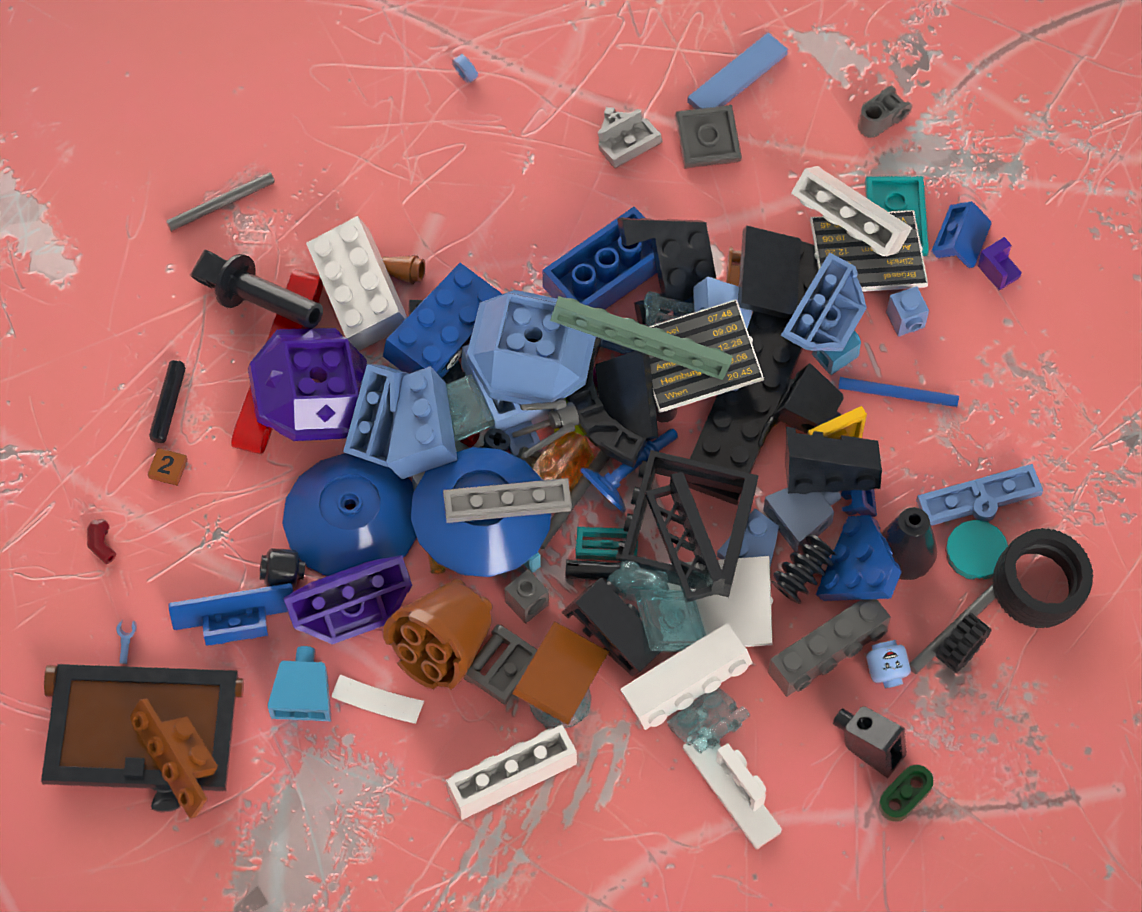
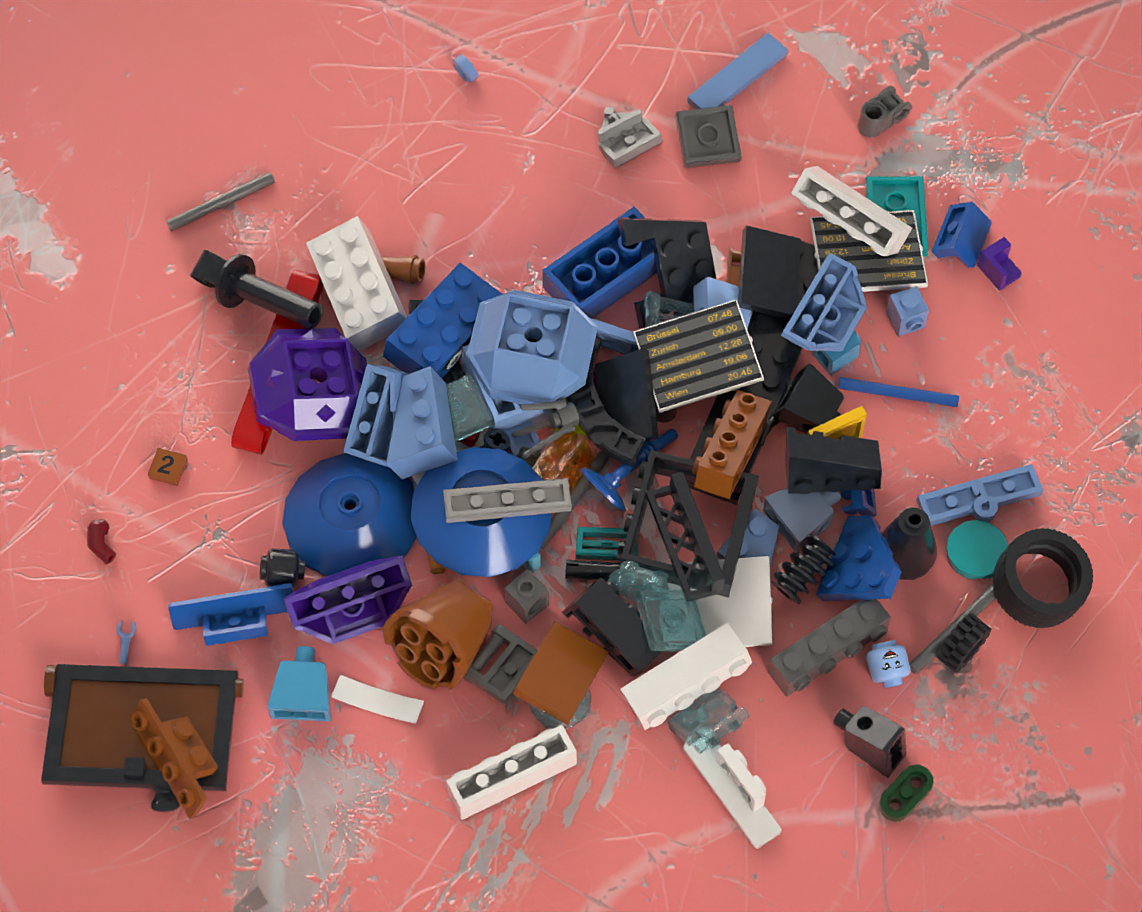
black axle [149,360,186,443] -> none
sand green plate [550,296,733,380] -> none
none -> dark orange brick [692,390,772,499]

